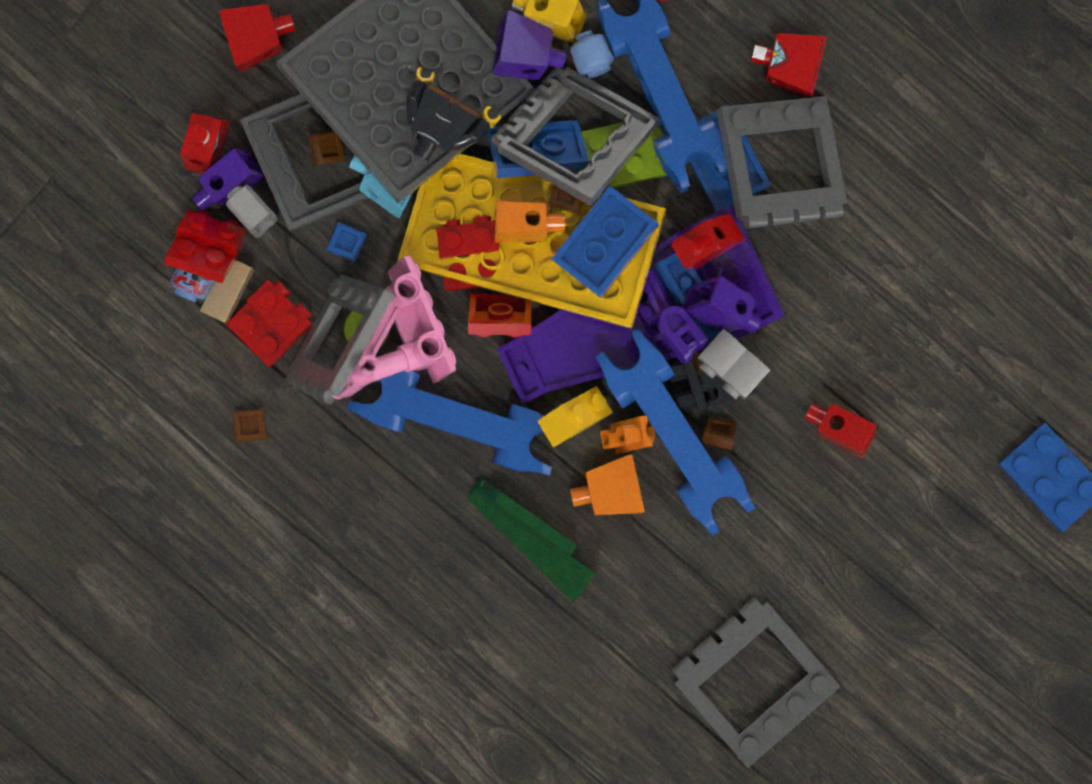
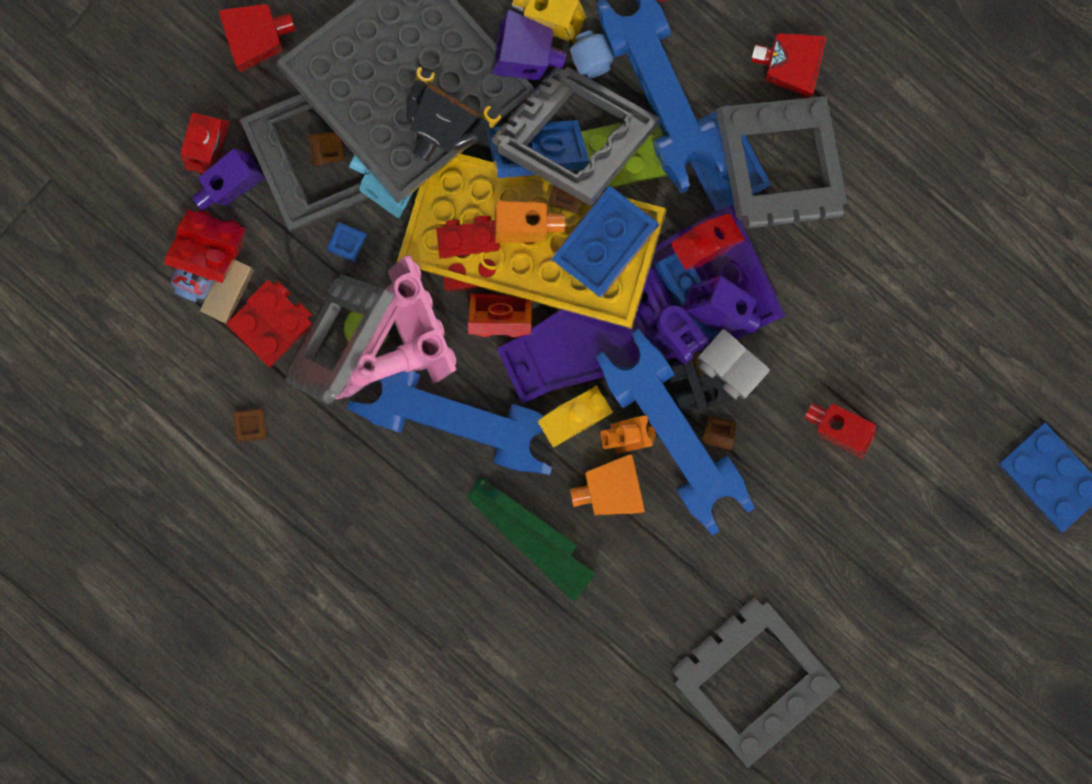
light grey brick [226,185,278,238] -> none

